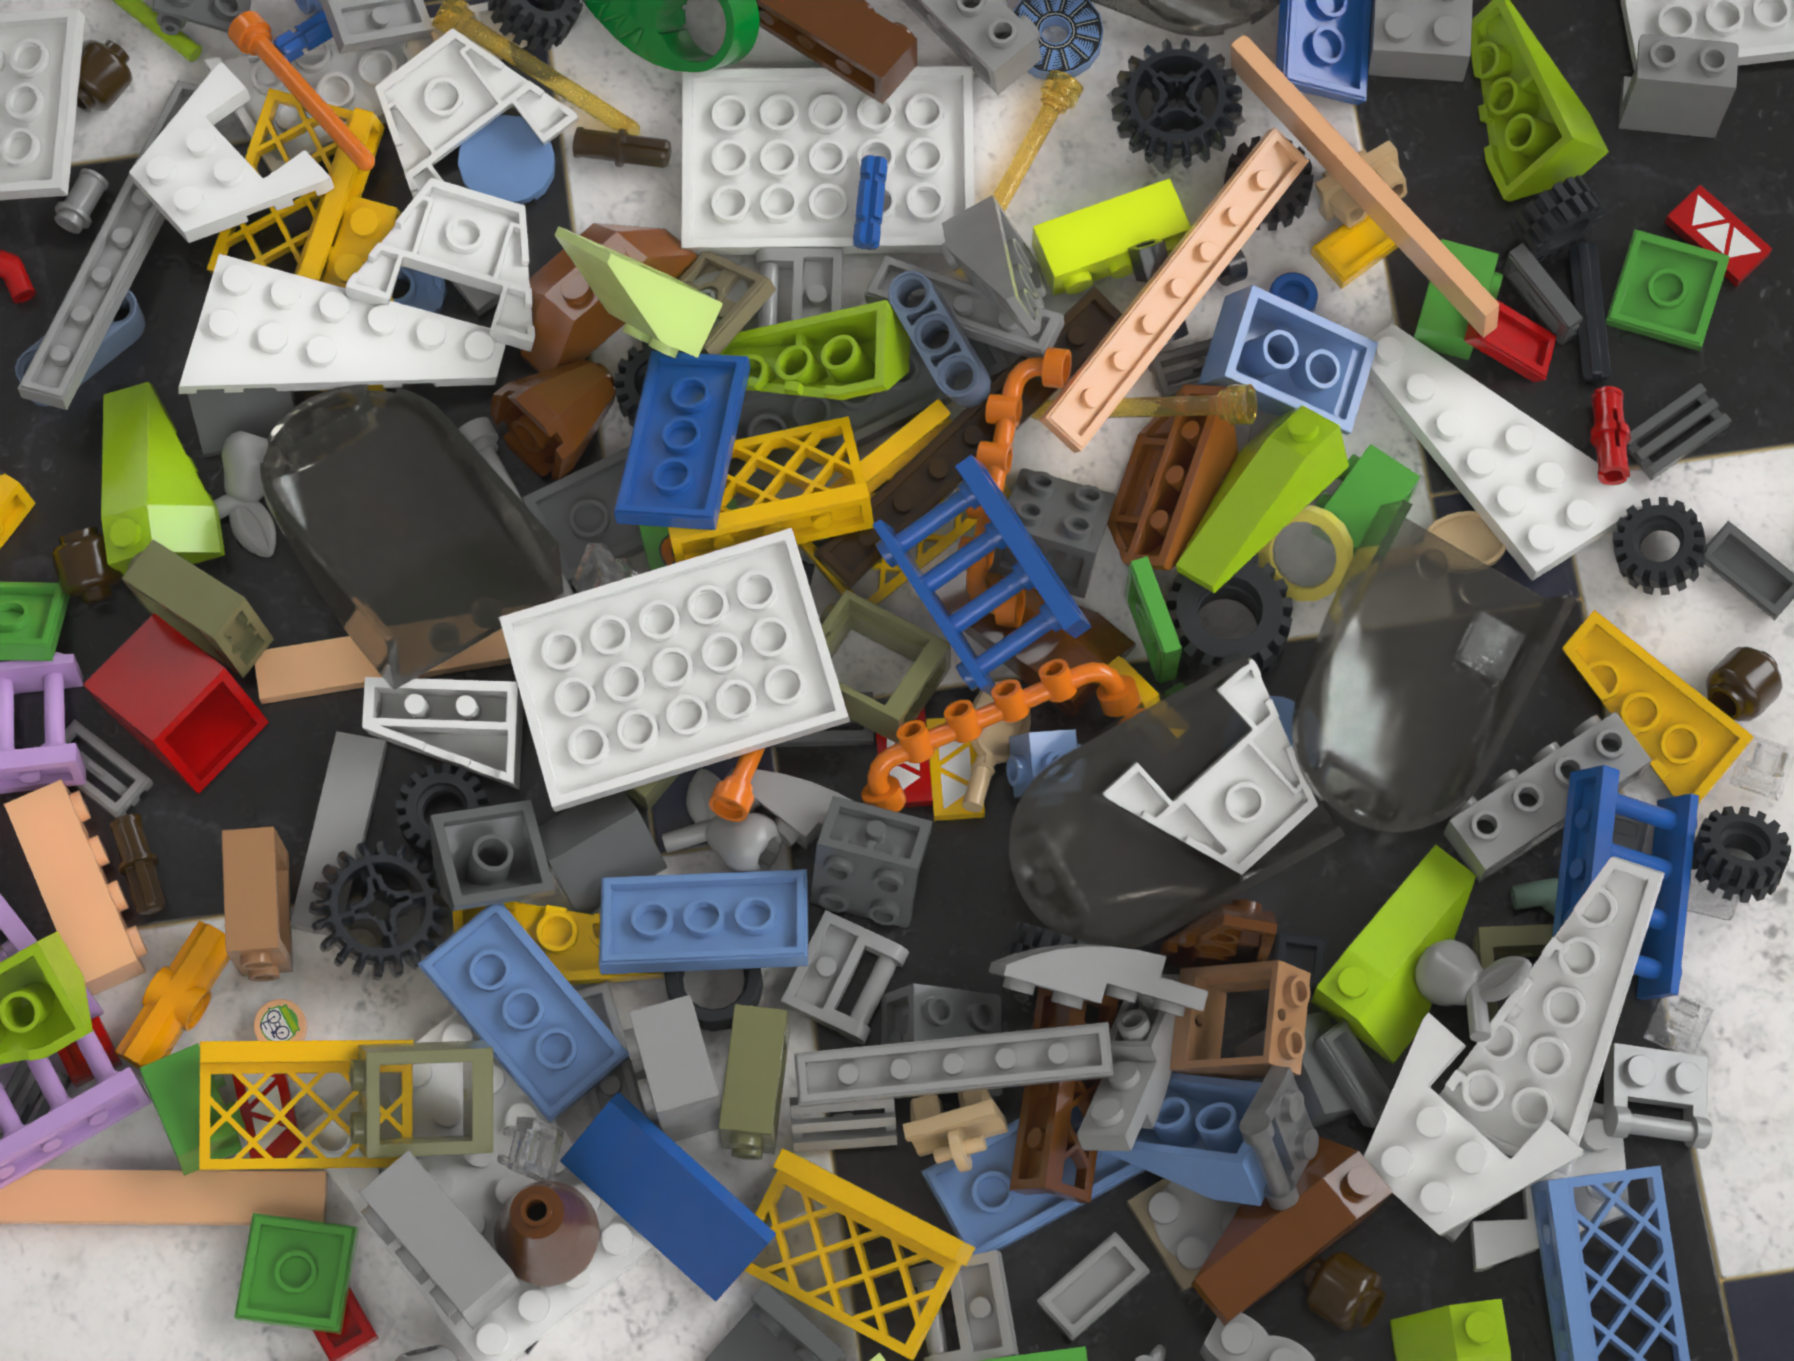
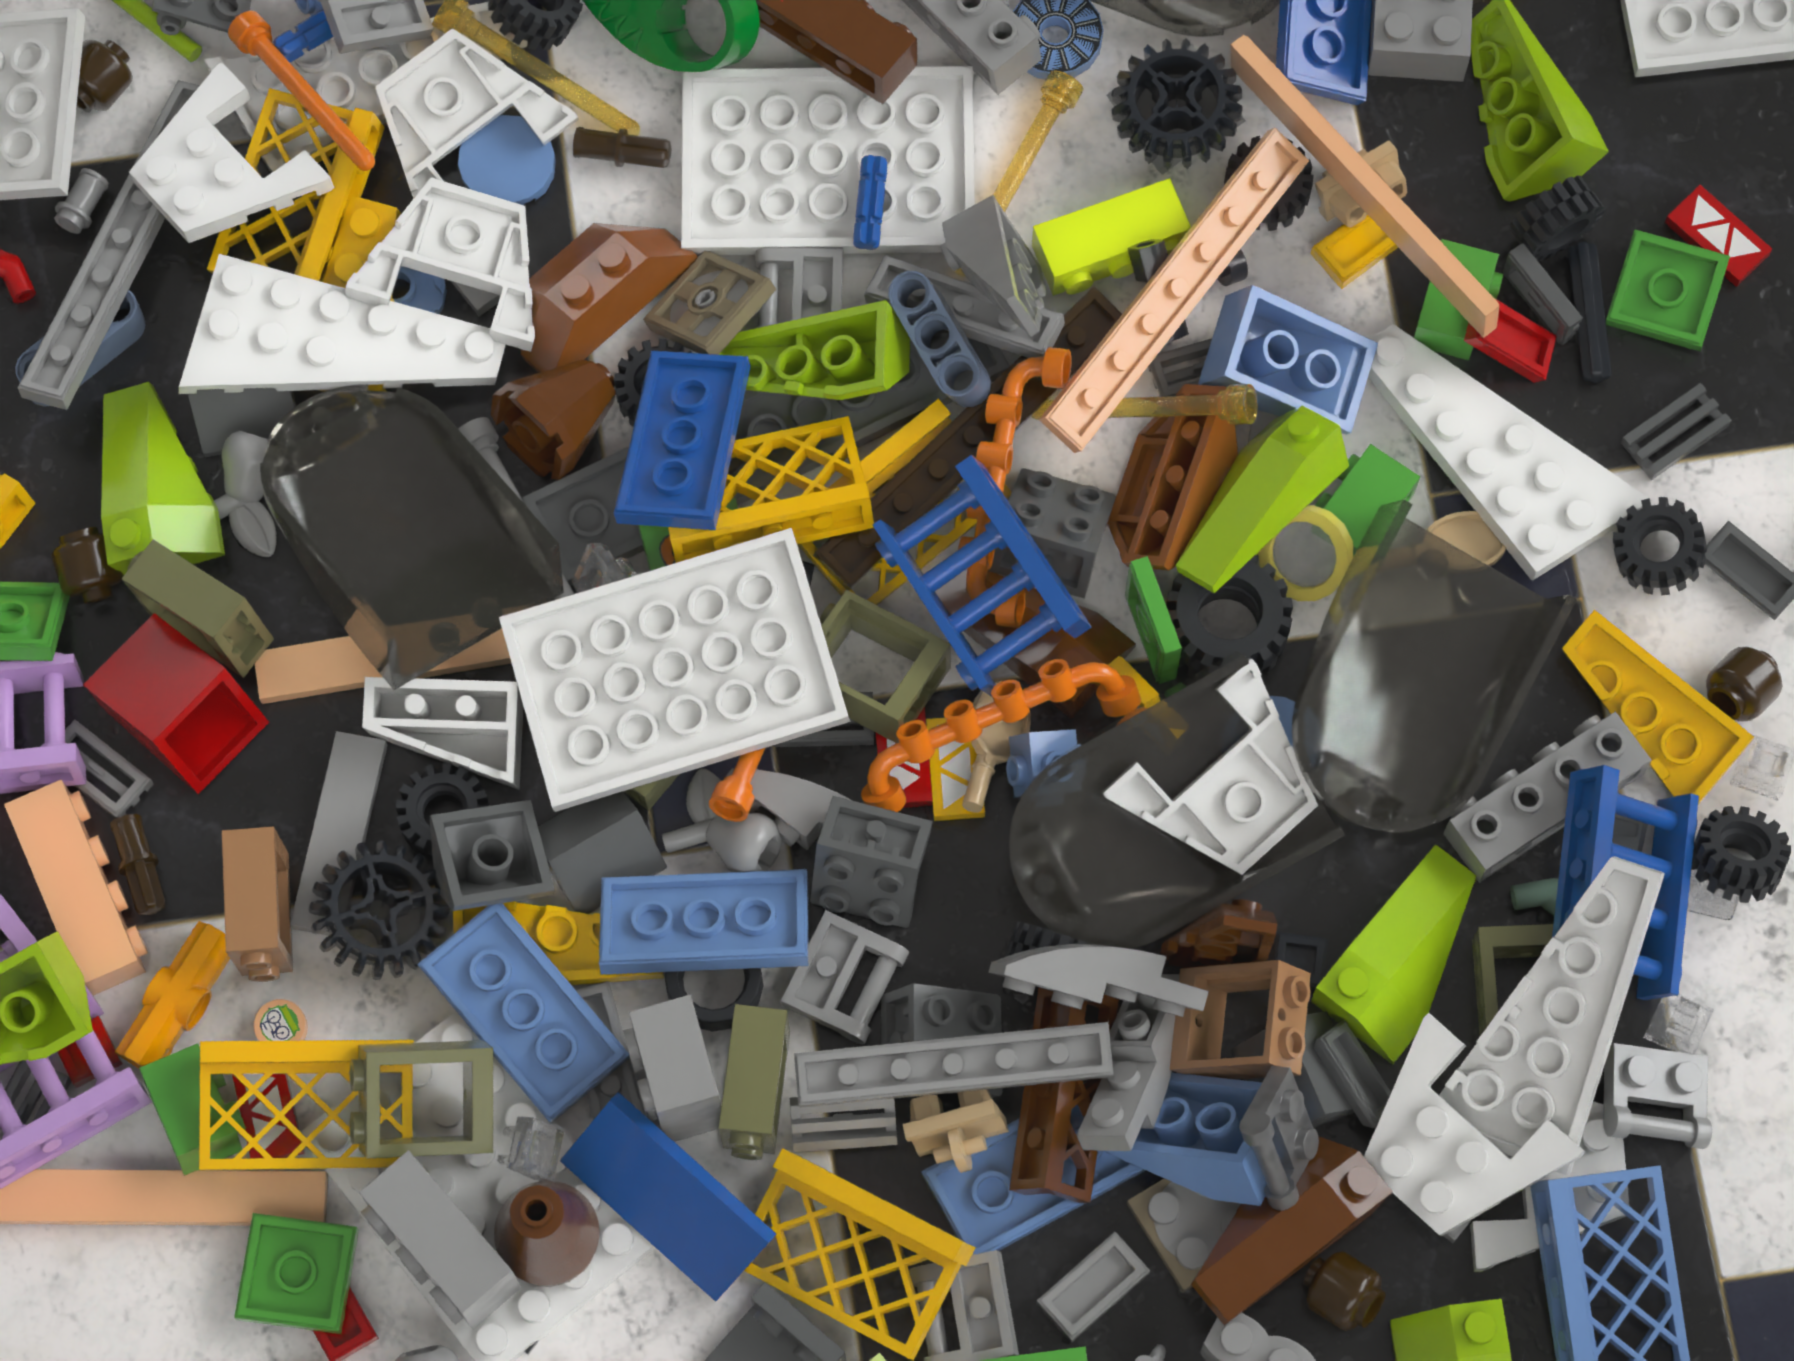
yellowish green slope [555,226,723,358] -> none
blue tile [1269,272,1318,313] -> none
light grey piece [1415,939,1532,1042] -> none
clear tile [1454,611,1525,682] -> none
red pin [1590,386,1631,486] -> none
light grey panel [1618,34,1739,138] -> none

